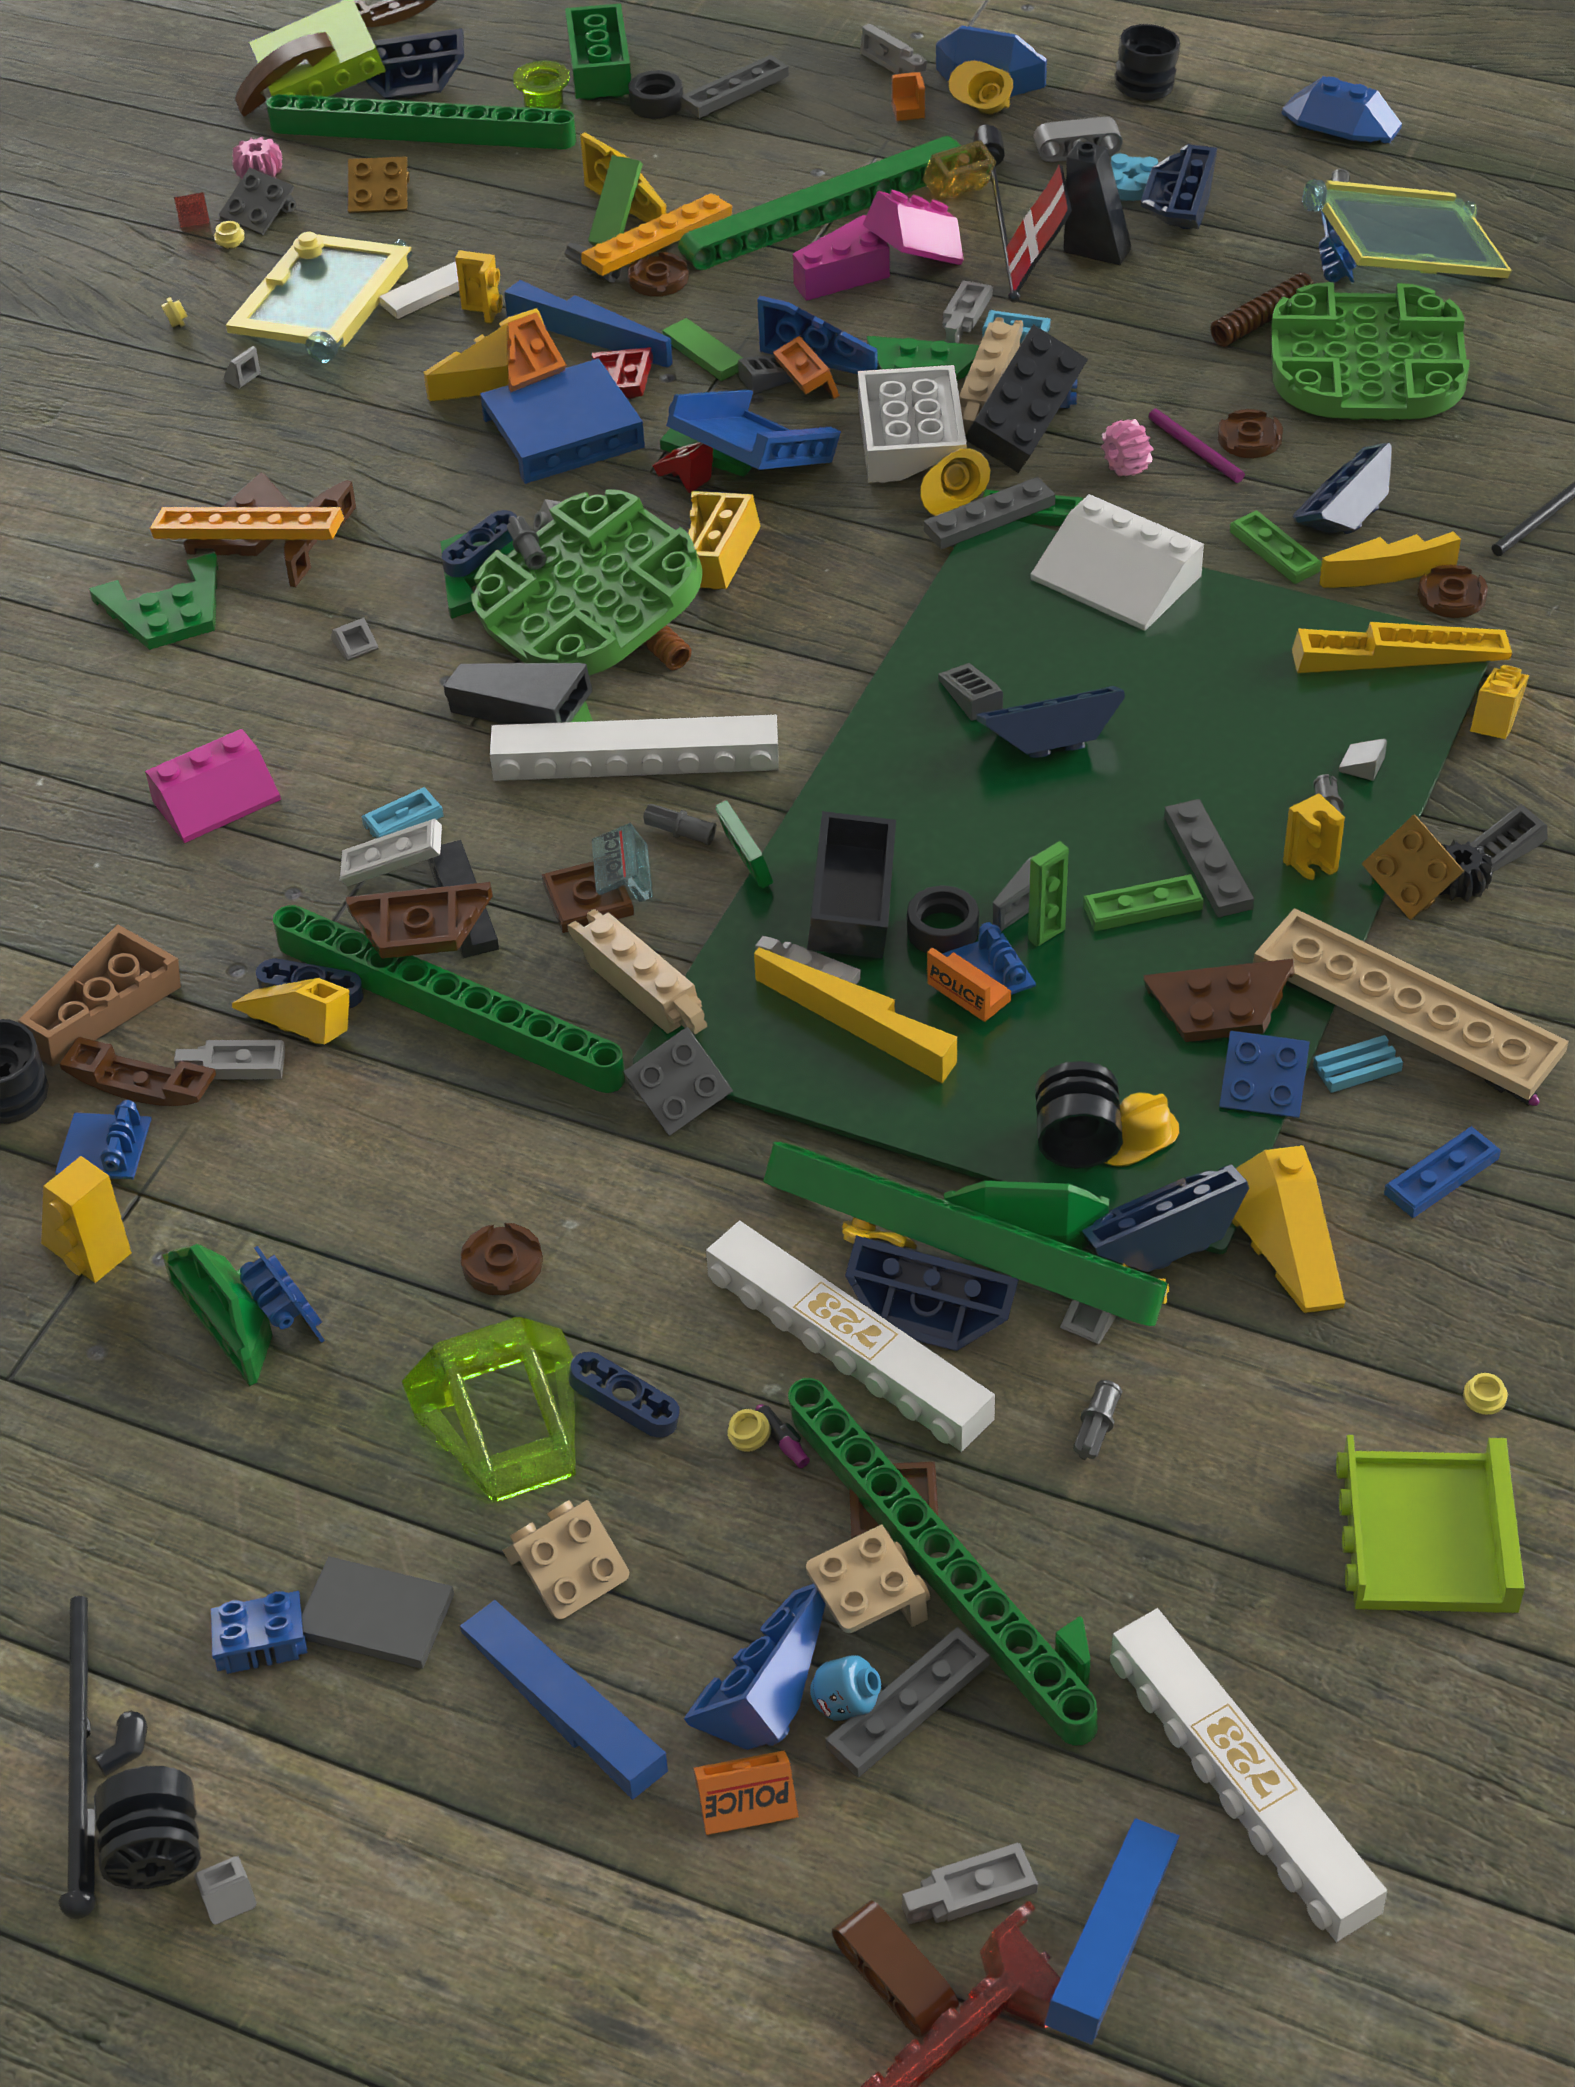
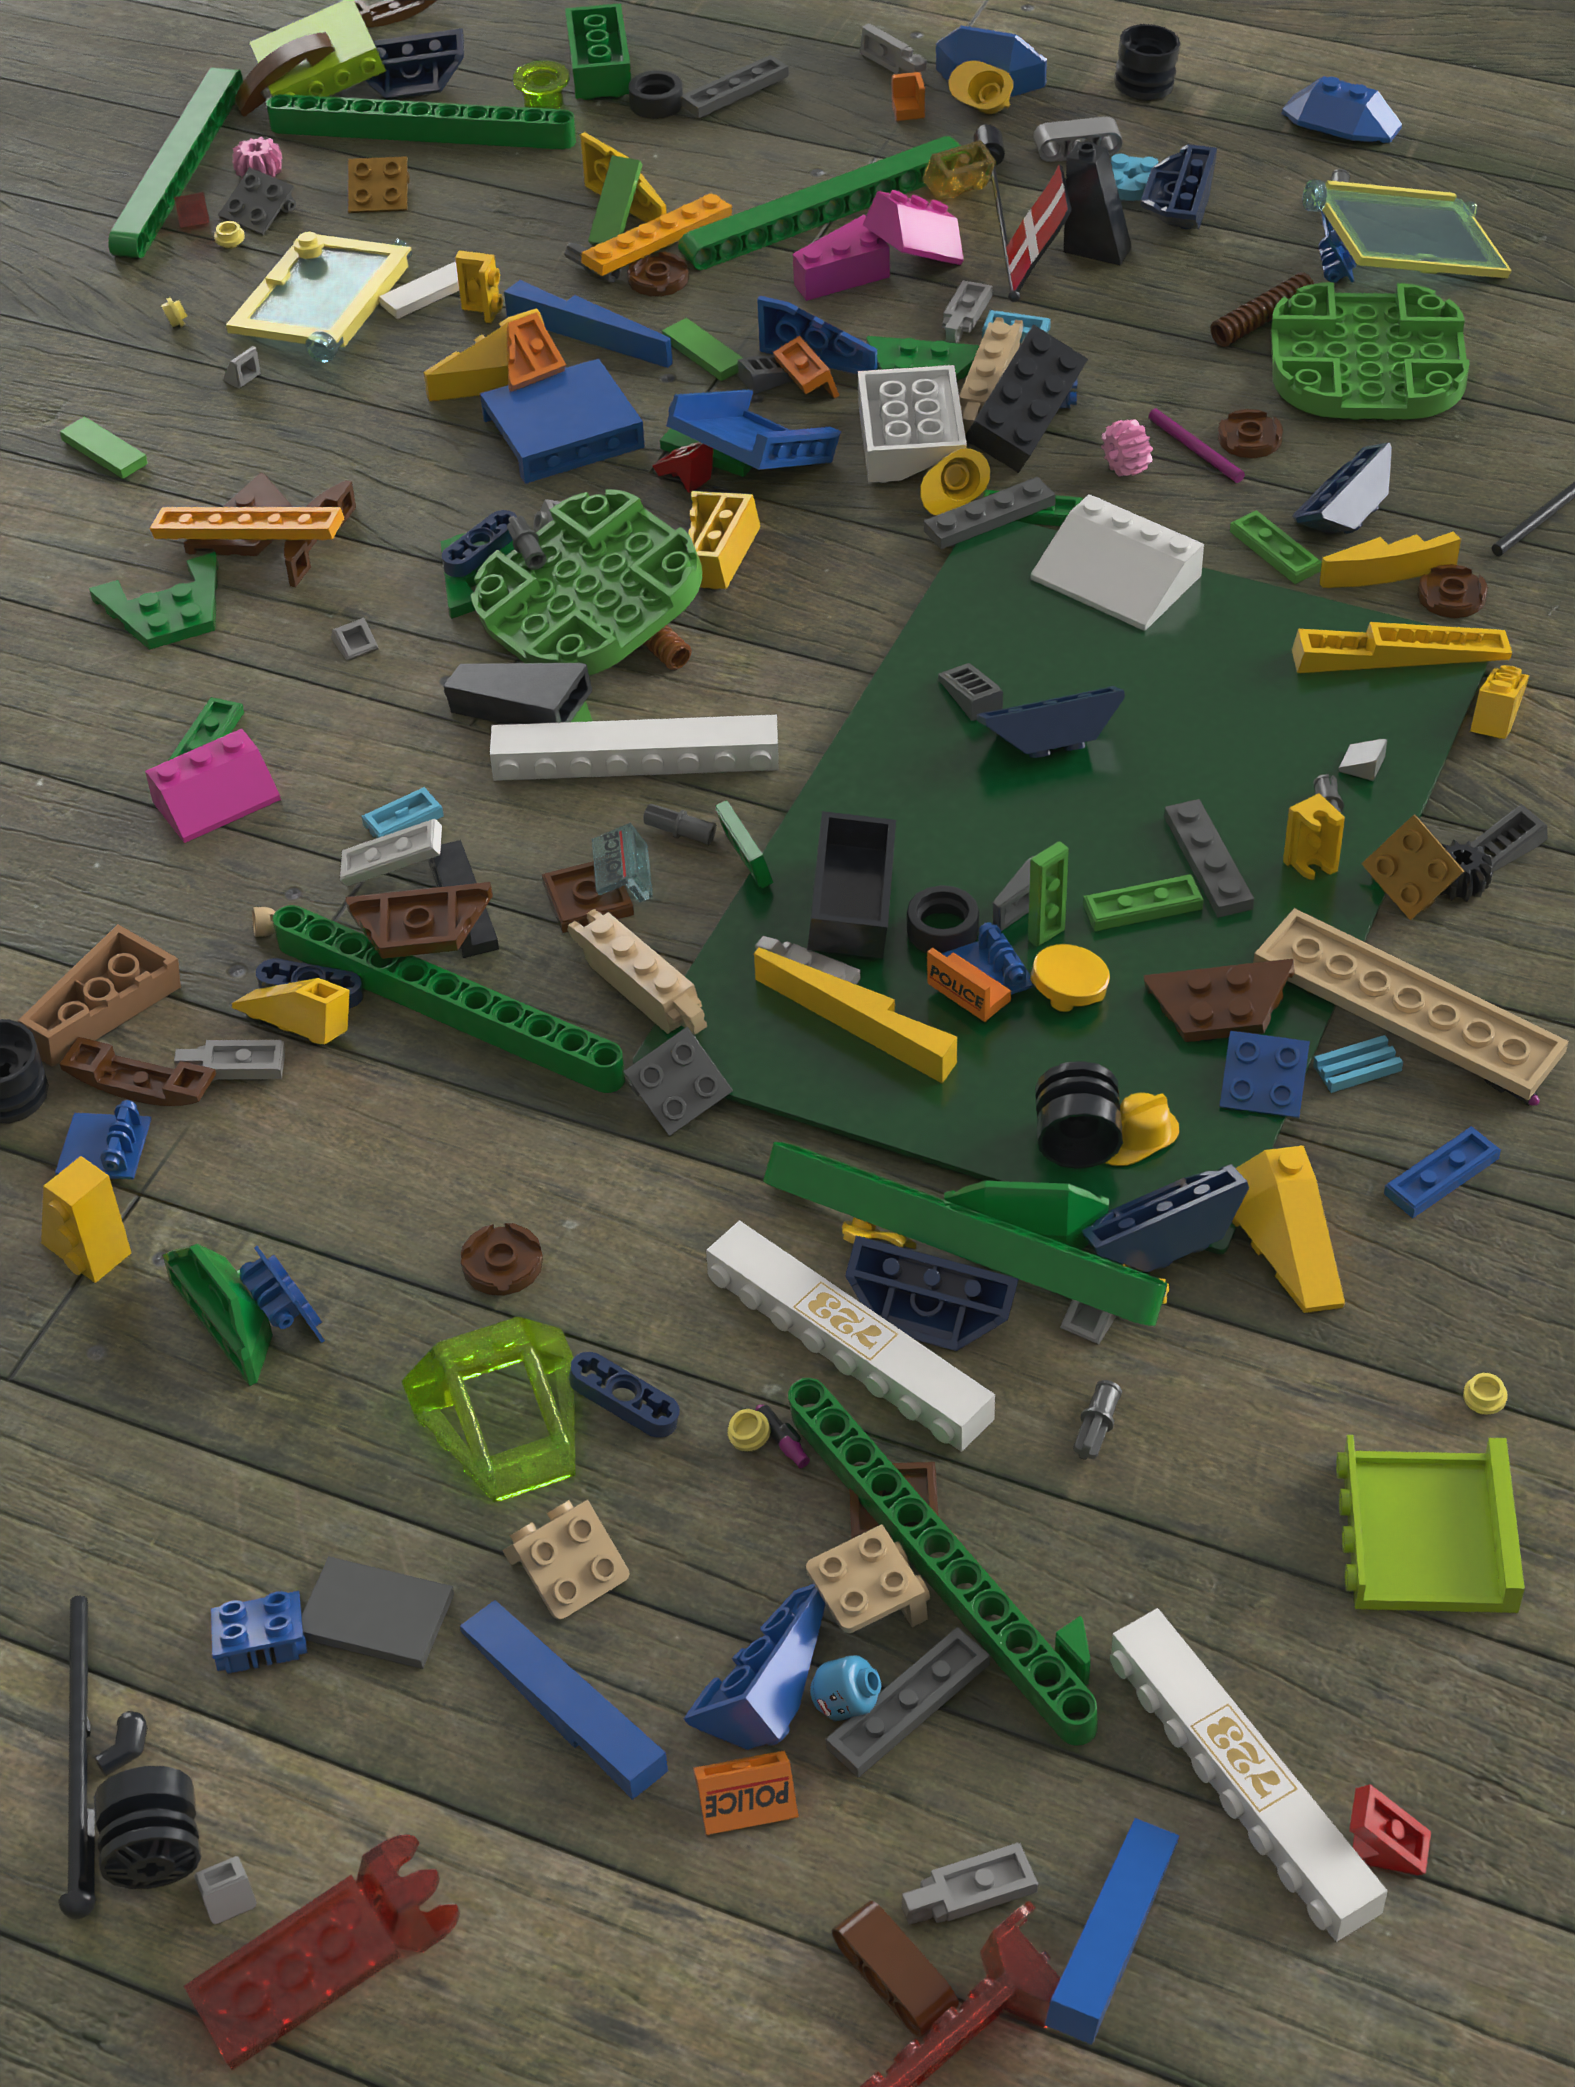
red wing [592,348,653,399] -> none
none -> bright green tile [60,416,148,479]
none -> beam [108,67,243,258]
none -> green tile [168,697,244,761]
none -> clear red hinge [184,1834,460,2070]
none -> tan hinge [252,907,276,937]
none -> yellow tile [1030,944,1110,1012]
none -> red slope [1349,1784,1431,1876]

